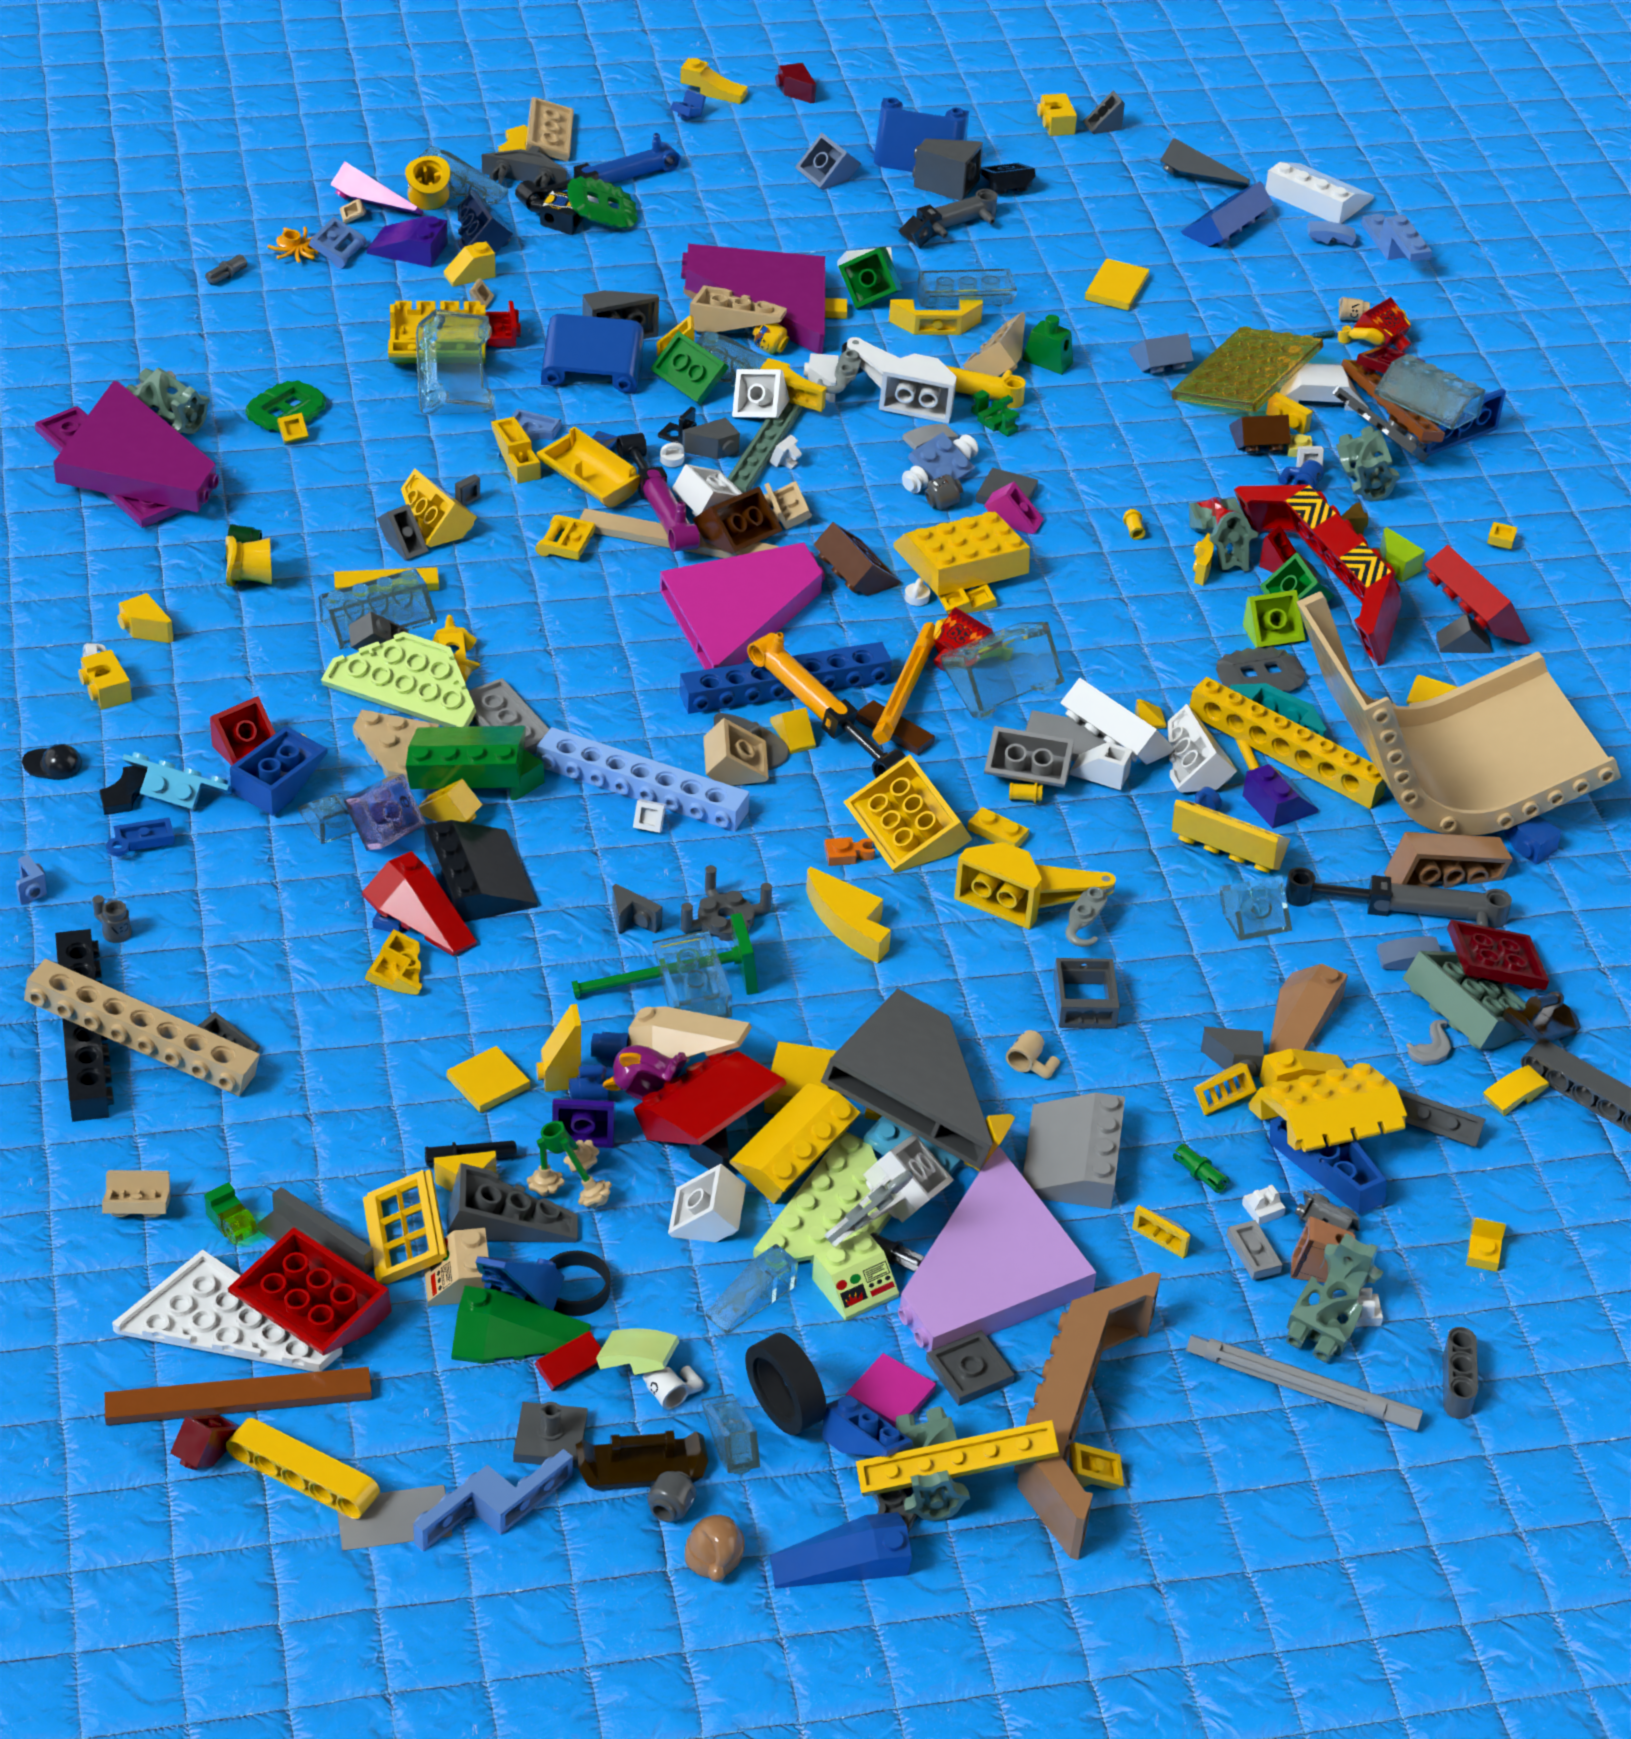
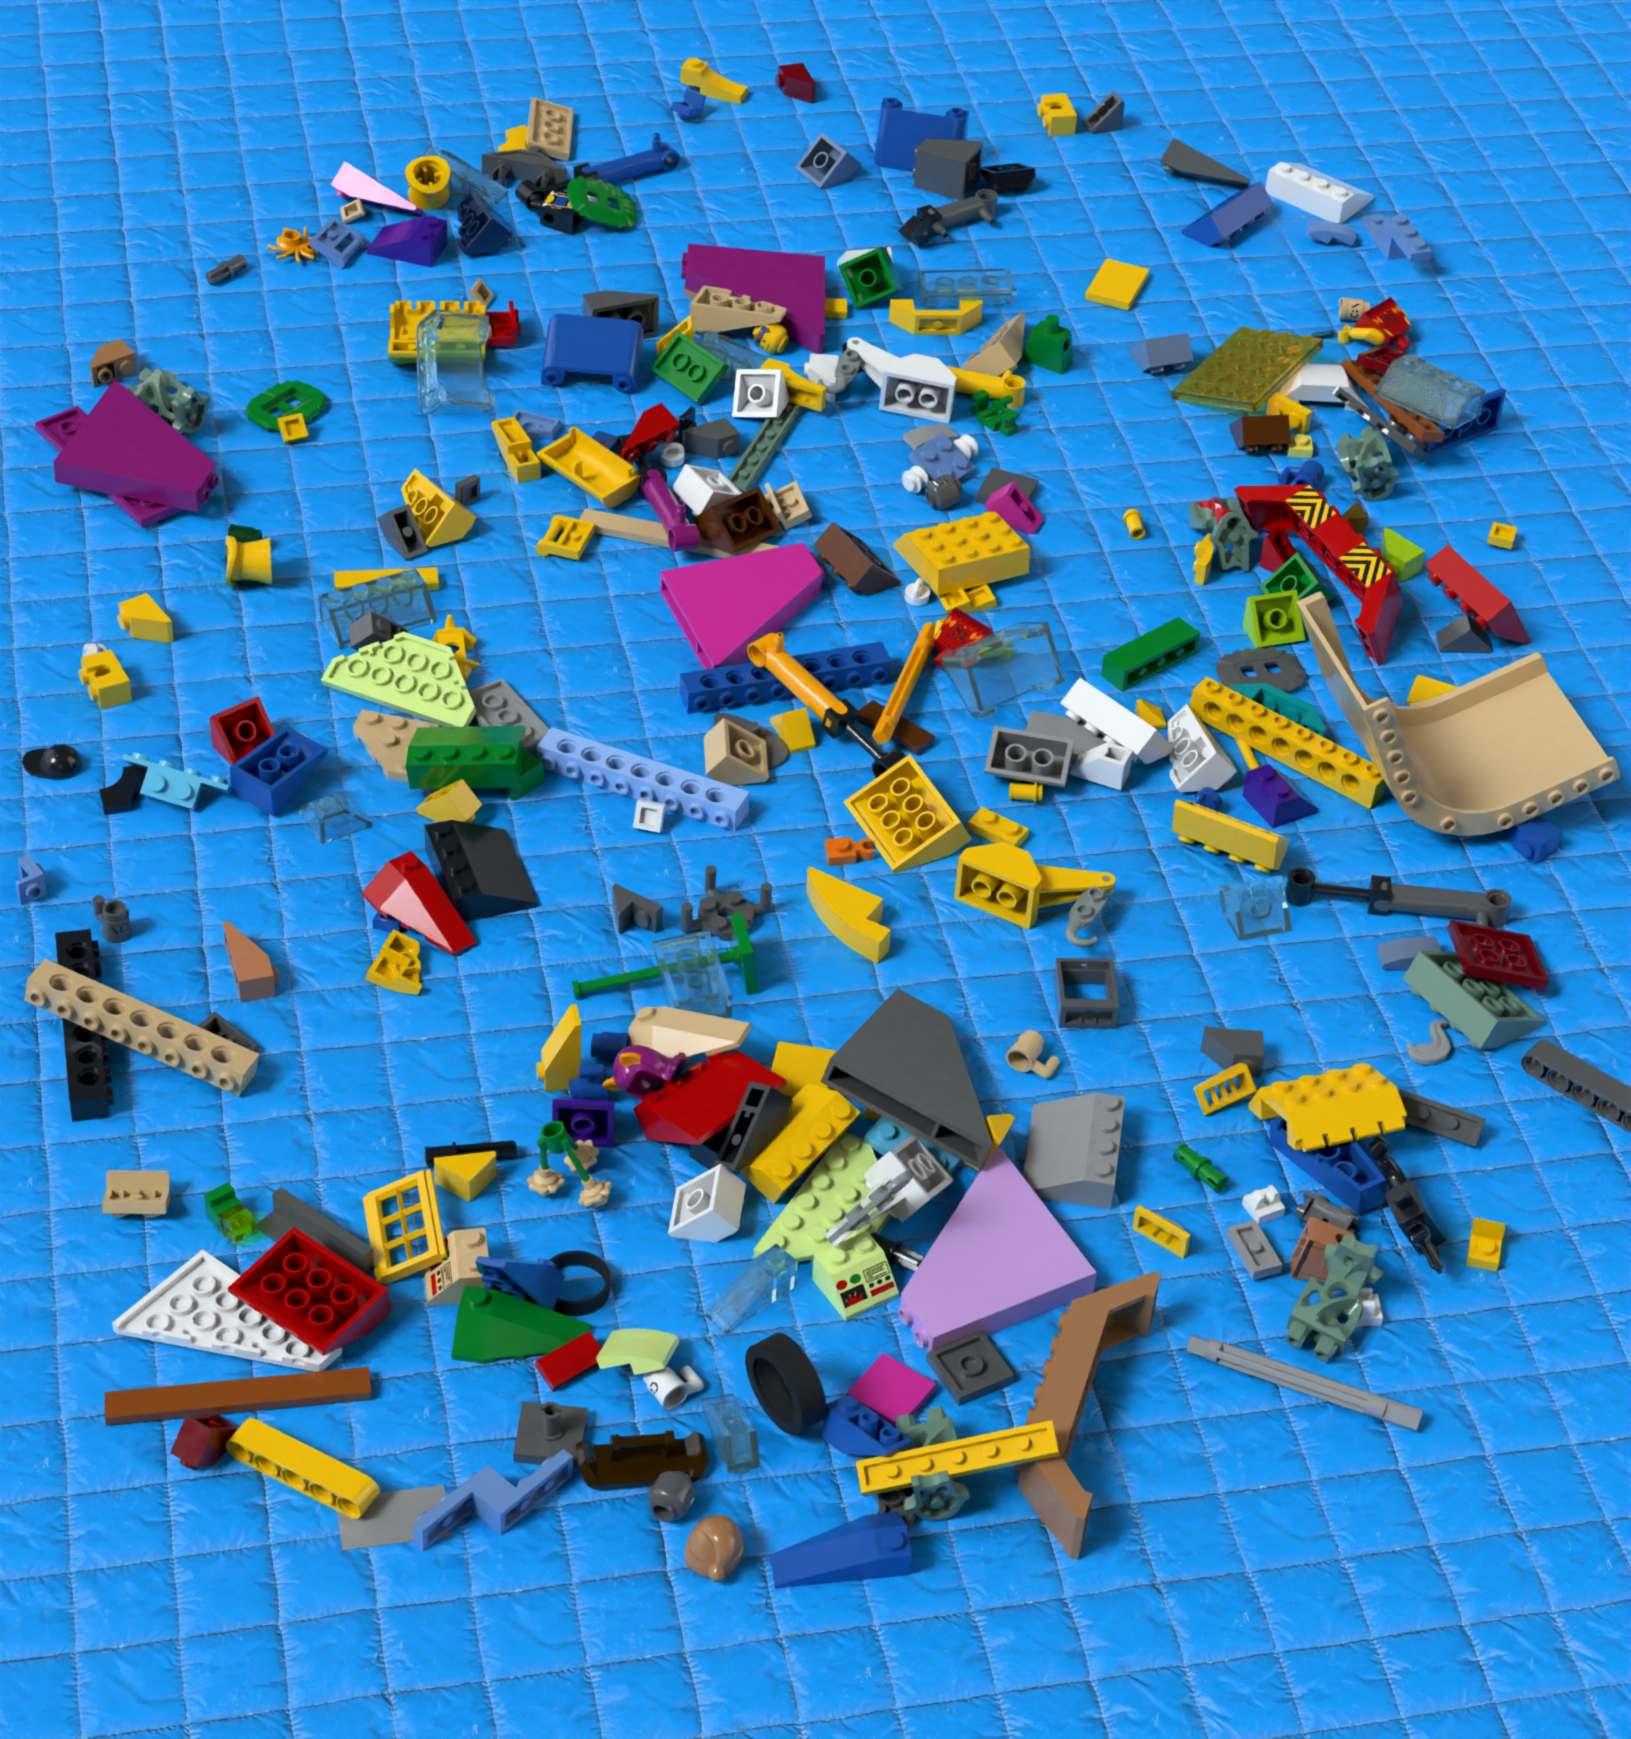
blue hinge [106,817,175,856] -> none
clear purple brick [343,774,426,851] -> none
yellow slope [444,242,495,287] -> none
yellow tile [447,1046,530,1113] -> none
dark grey wedge [447,1163,578,1243] -> none
white tile [769,435,802,469] -> none
yellow slope [1069,1442,1124,1490] -> none
yellow slope [1259,1049,1347,1087] -> none
medium nougat wedge [1268,964,1348,1054] -> none
white tile [1296,446,1324,467] -> none
medium nougat wedge [1384,832,1513,888] -> none
dark grey beam [1443,1327,1478,1419] -> none
yellow slope [1483,1065,1549,1116] -> none
piece [1503,991,1581,1044] -> none
none -> medium nougat slope [90,339,137,388]
none -> nougat slope [223,921,279,1002]
none -> red slope [620,402,680,462]
none -> black slope [714,1082,793,1173]
none -> green brick [1101,617,1200,692]
none -> black torso [1369,1136,1447,1274]

